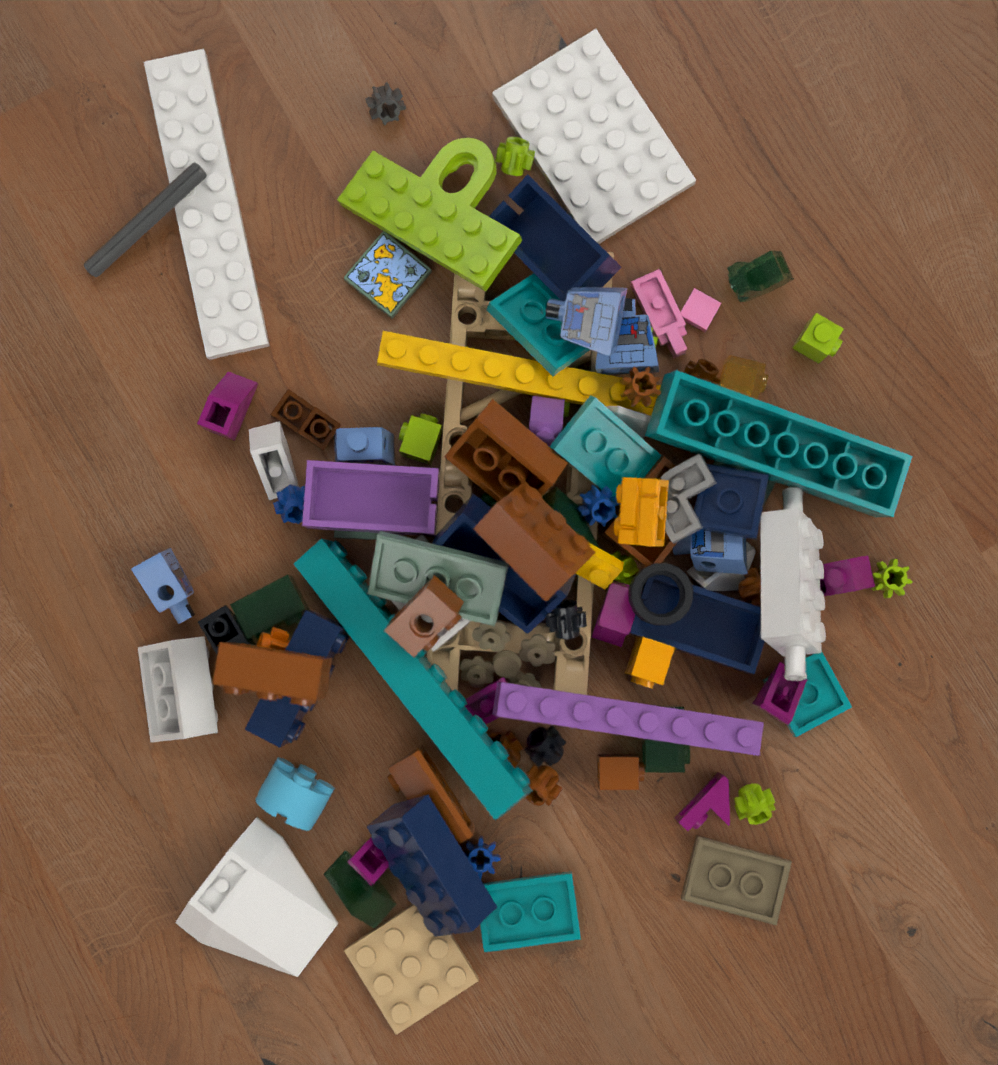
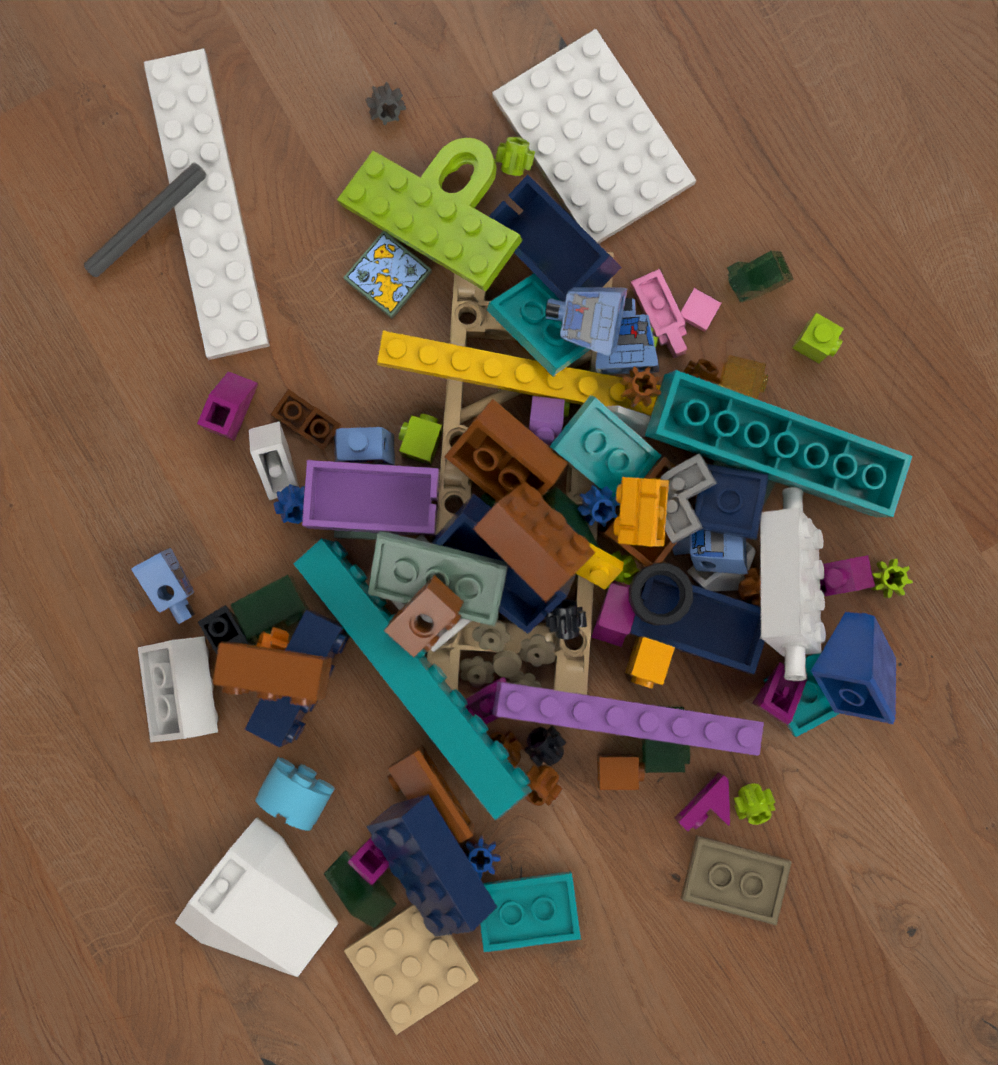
none -> blue slope [811,612,896,724]

